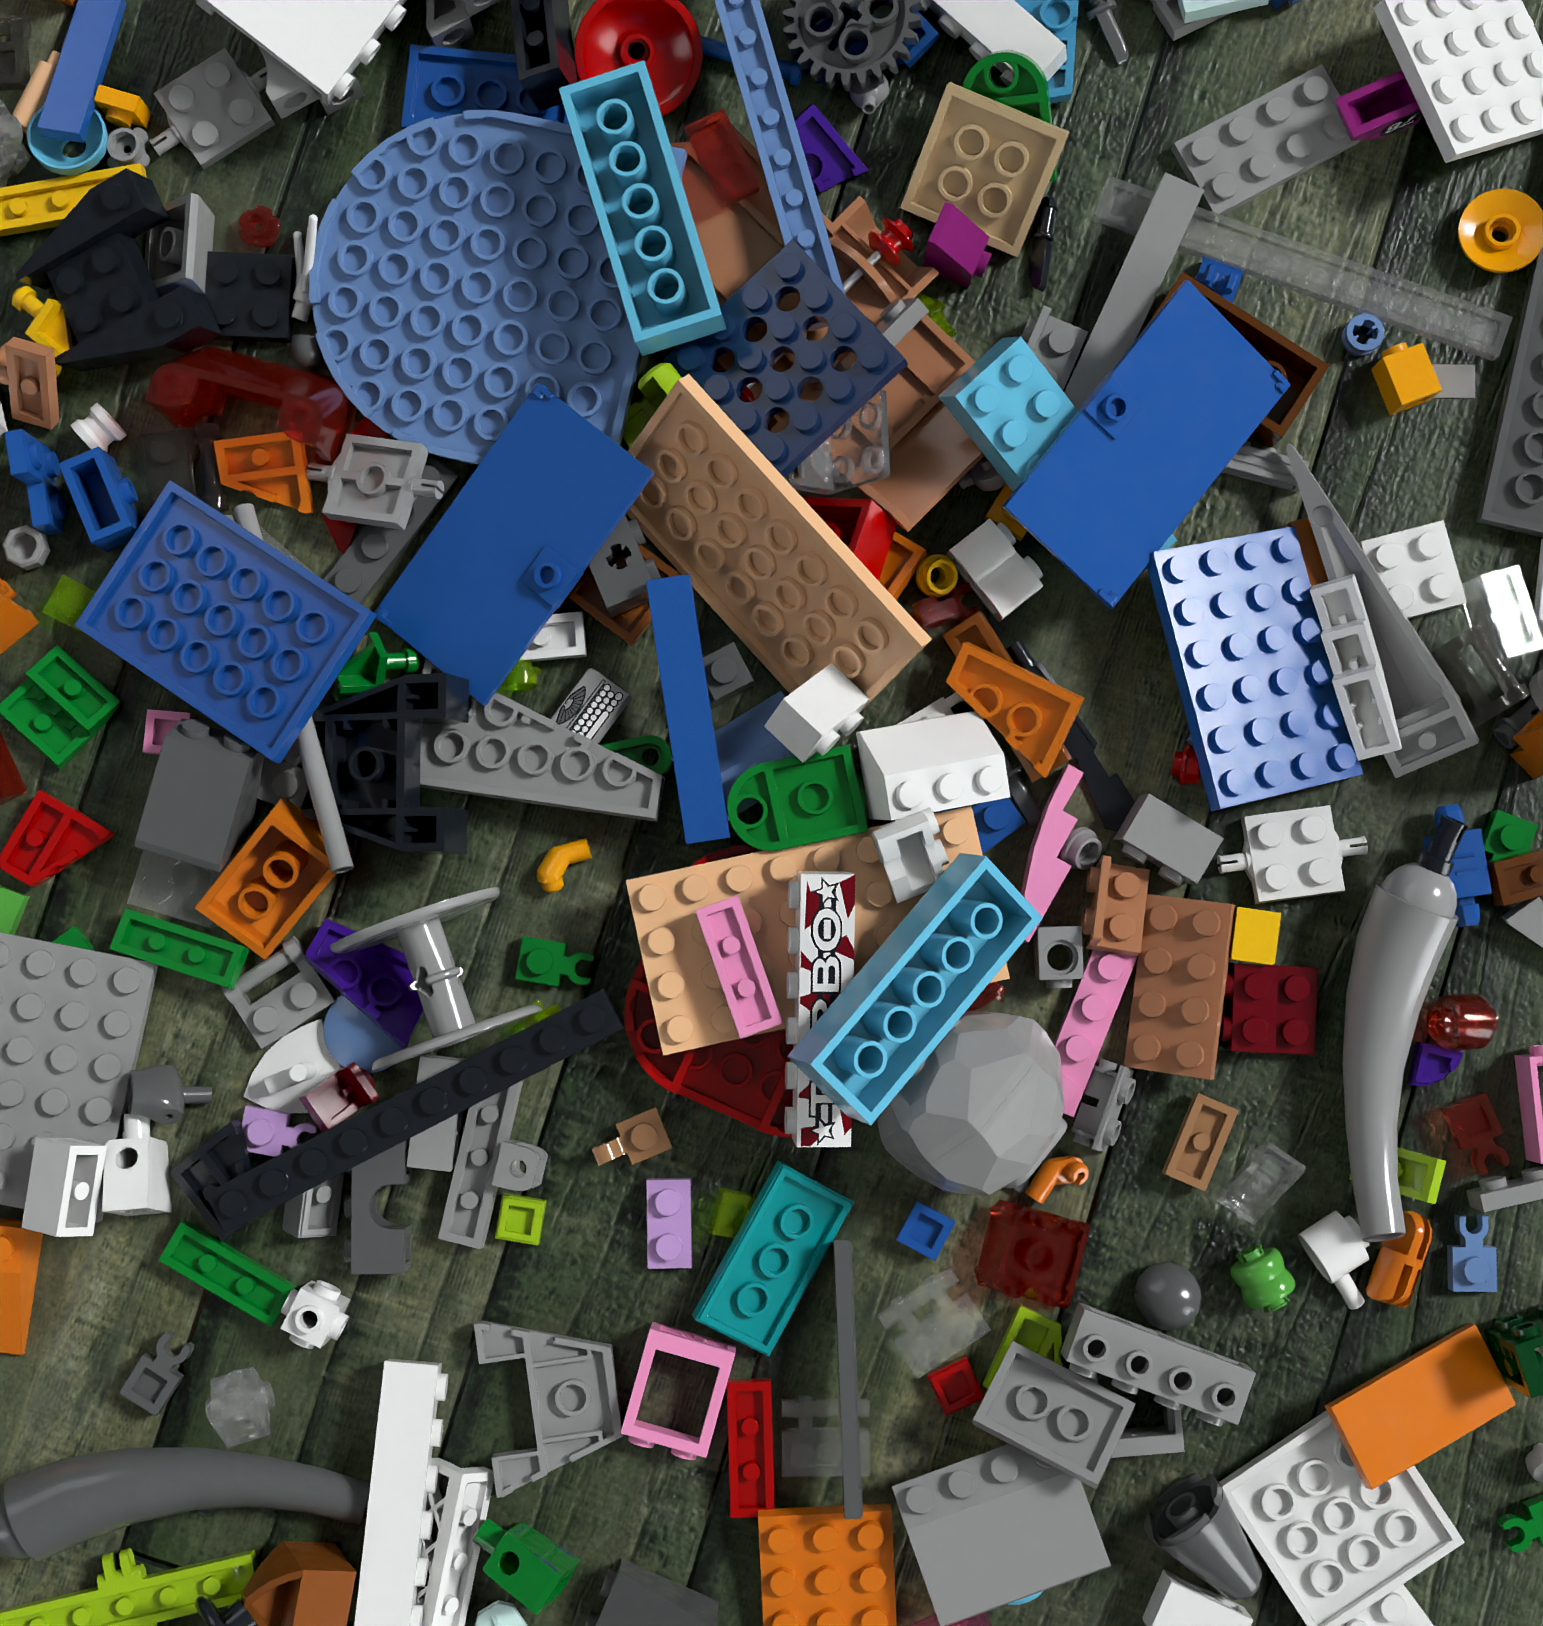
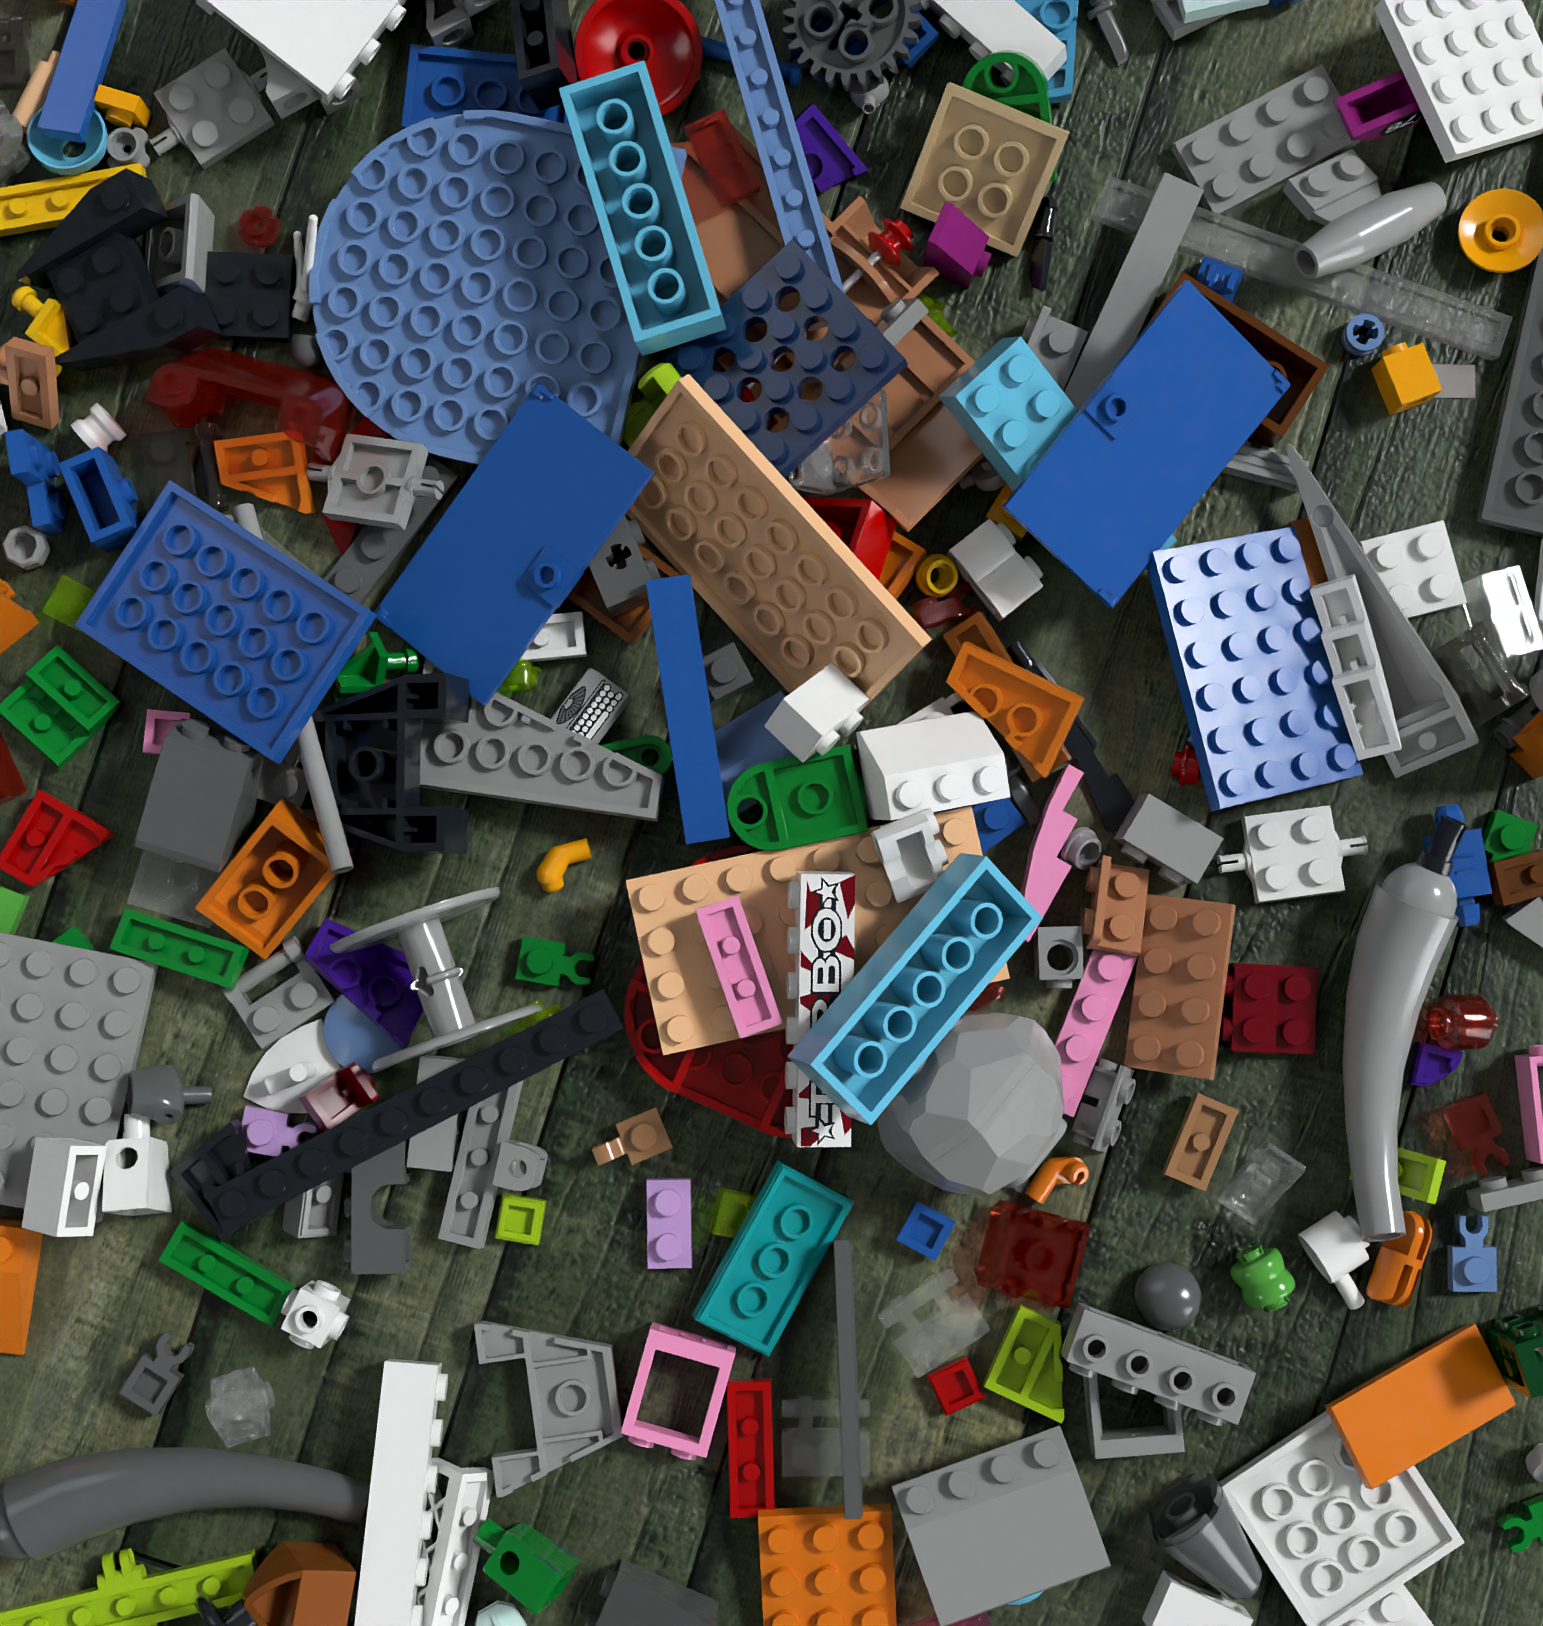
light grey plate [973,1341,1136,1489] -> none
yellow panel [1229,907,1281,965] -> none
none -> light grey plate [1283,149,1447,279]

